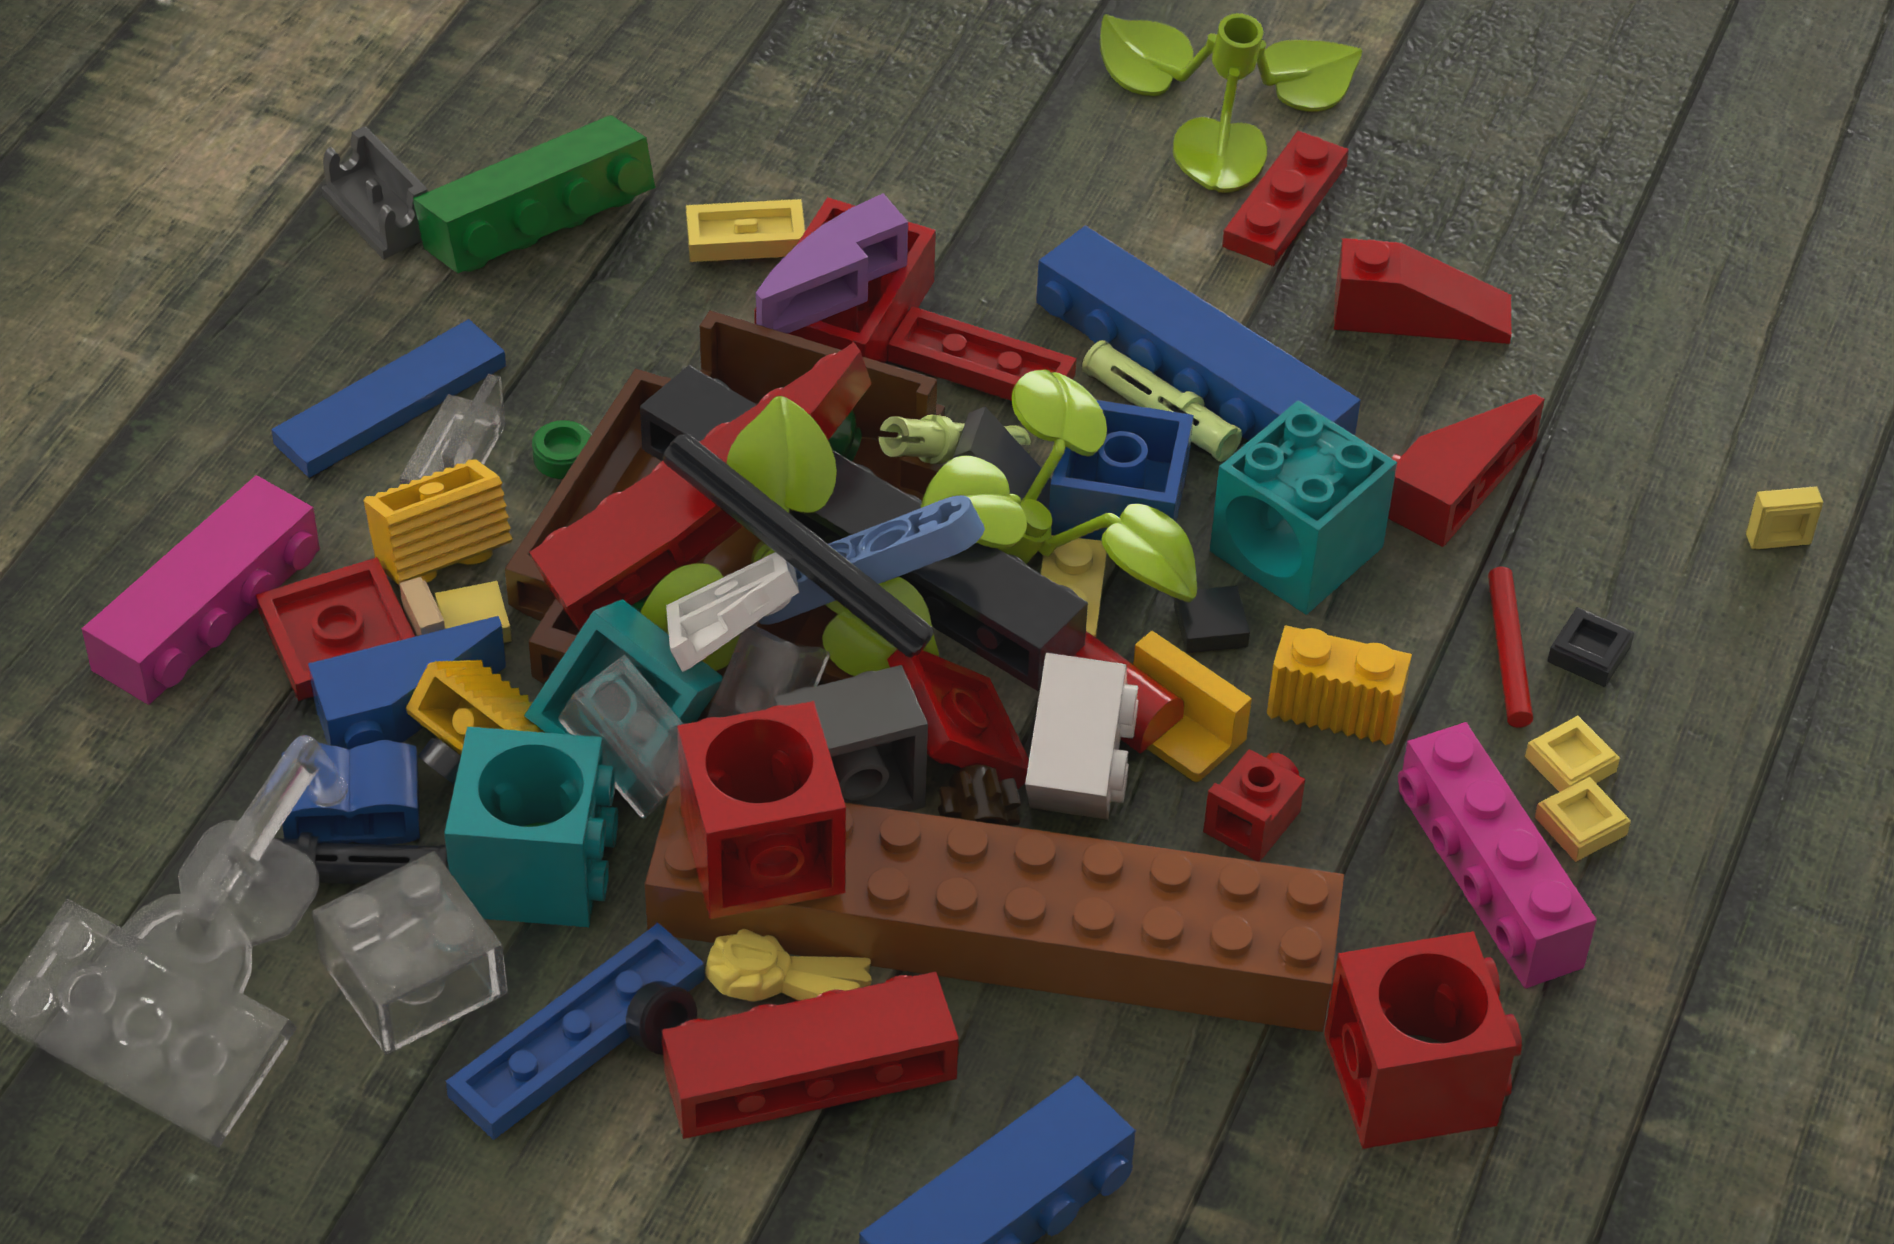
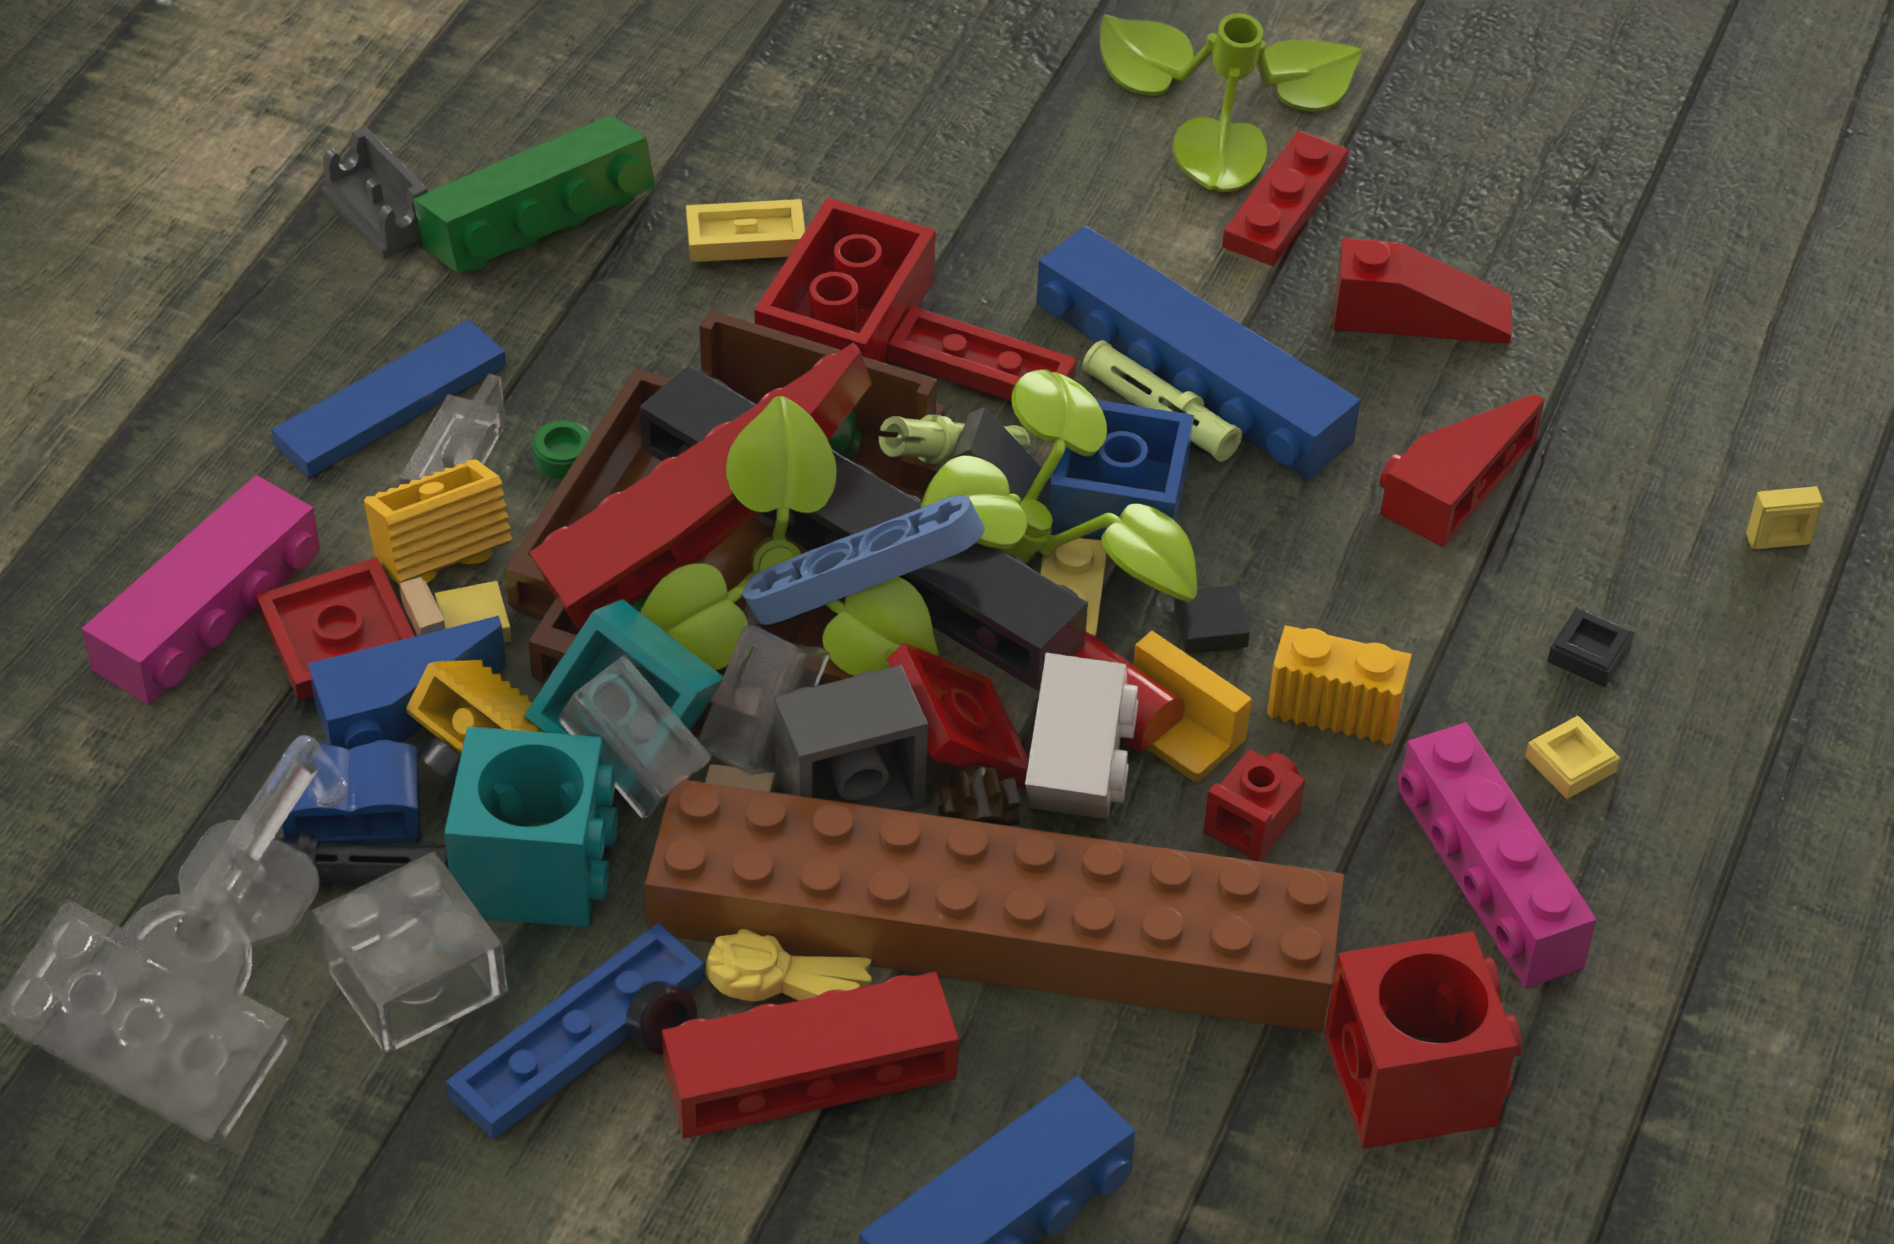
black axle [662,434,934,657] -> none
white wing [666,552,799,672] -> none
red brick [677,701,846,919] -> none
medium lavender slope [756,193,908,334] -> none
teal brick [1209,400,1397,615] -> none
red bar [1488,567,1533,728] -> none
light yellow tile [1535,777,1631,862] -> none

